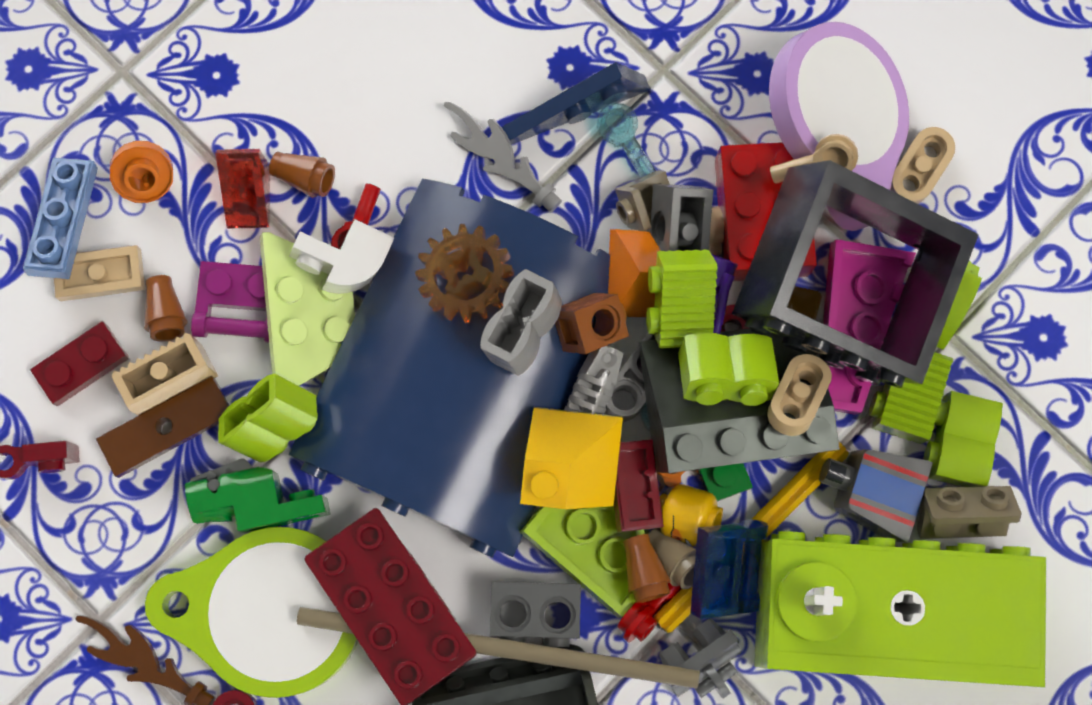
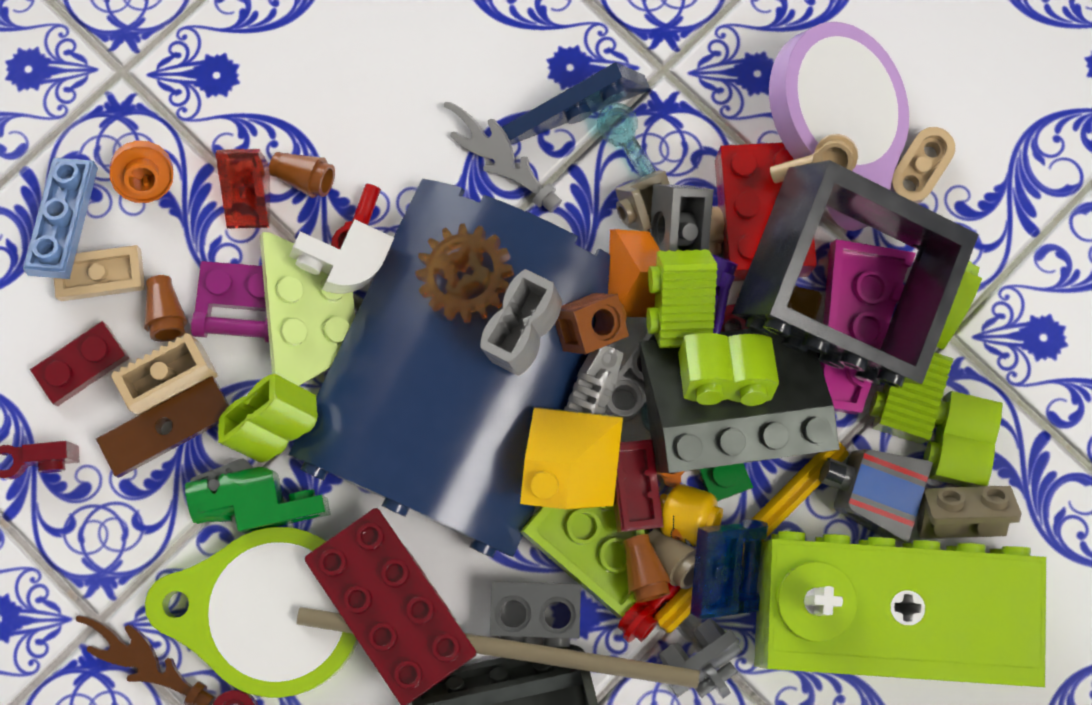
tan plate [767,354,832,436] -> none

